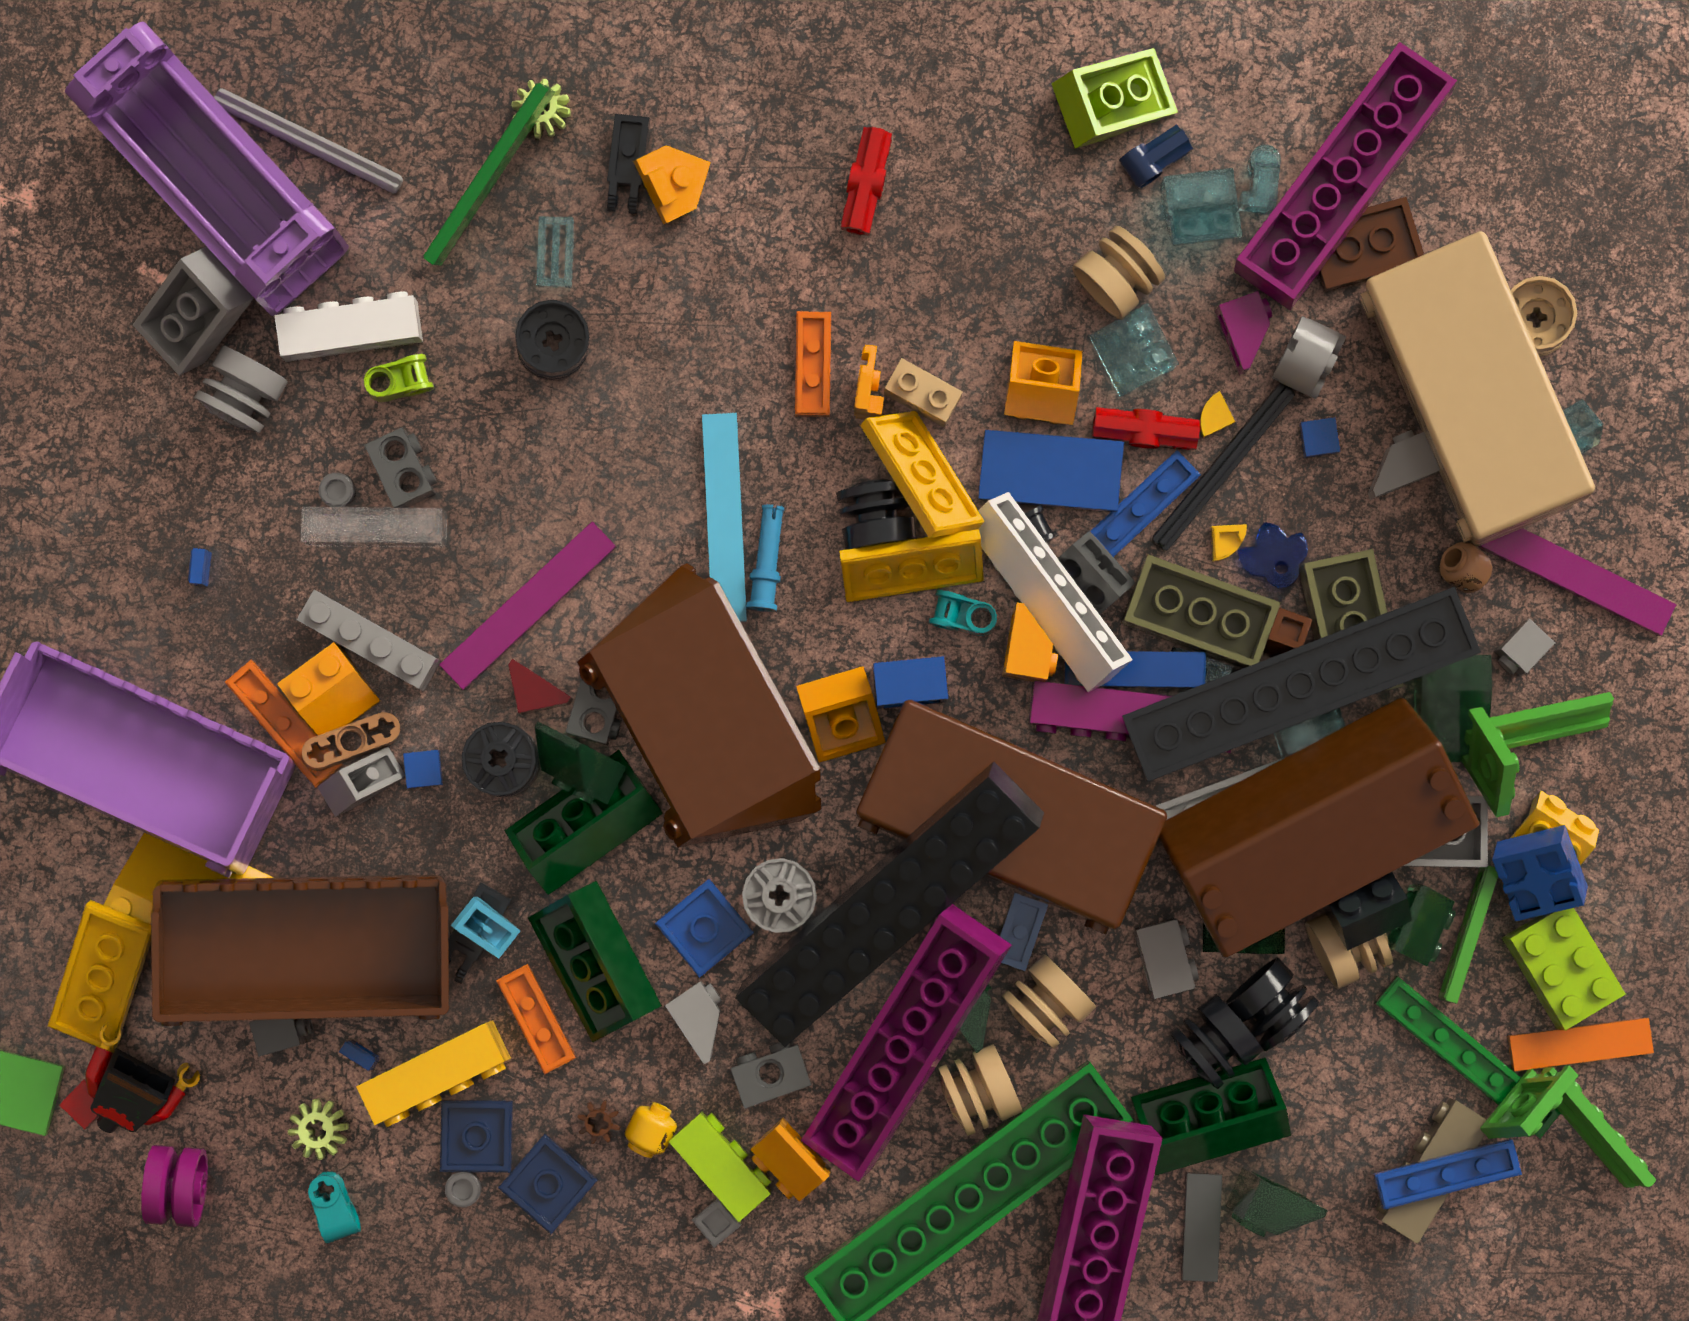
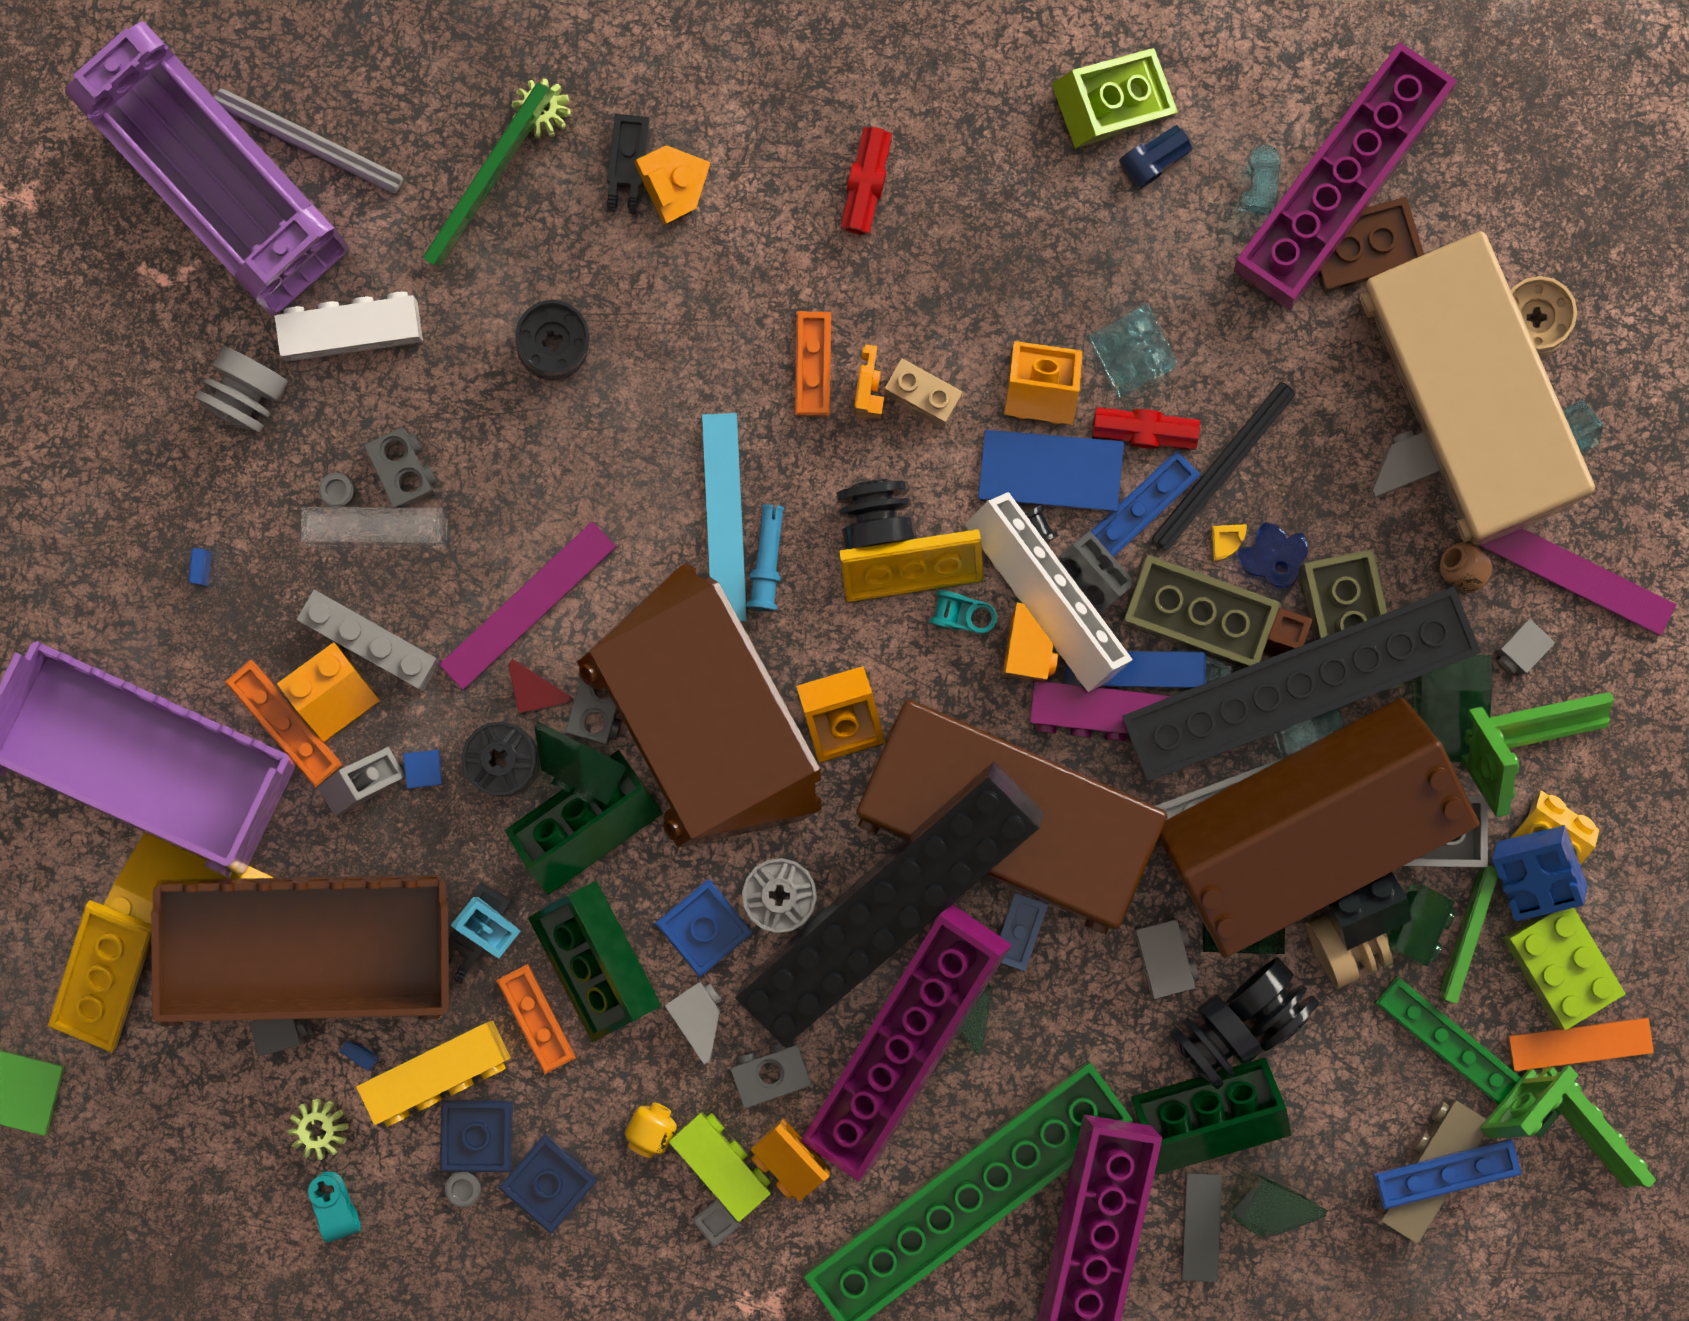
red tile [59,1079,99,1130] -> none
torso [85,1022,200,1133] -> none
light grey brick [133,247,254,376] -> none
magenta wheel [141,1145,208,1227] -> none
medium nougat beam [302,712,400,771] -> none
lime piece [364,354,434,402] -> none
clear light blue tile [537,216,574,288] -> none
reddish brown gear [577,1100,621,1144] -> none
yellow tile [860,411,985,538] -> none
blue piece [872,656,948,709] -> none
tan wheel [938,1044,1023,1136] -> none
tan wheel [1002,954,1096,1049] -> none
tan wheel [1072,226,1165,320] -> none
clear light blue slope [1160,168,1242,246] -> none
yellow tile [1200,391,1235,438] -> none
magenta slope [1215,291,1272,375] -> none
light grey brick [1272,316,1346,399] -> none
blue tile [1299,417,1341,458] -> none

